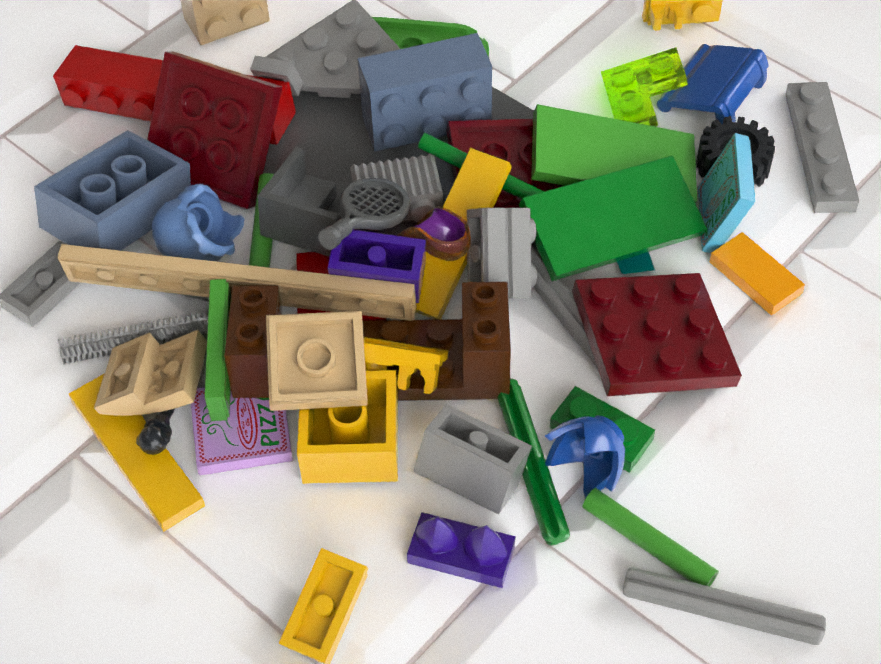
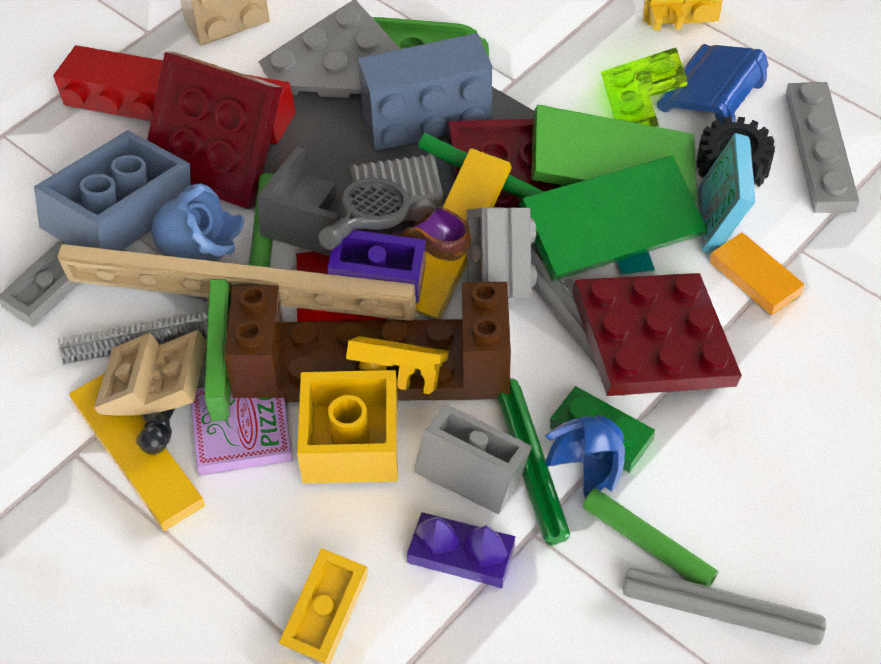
light grey plate [250,55,303,96] -> none
tan tile [266,311,367,411] -> none

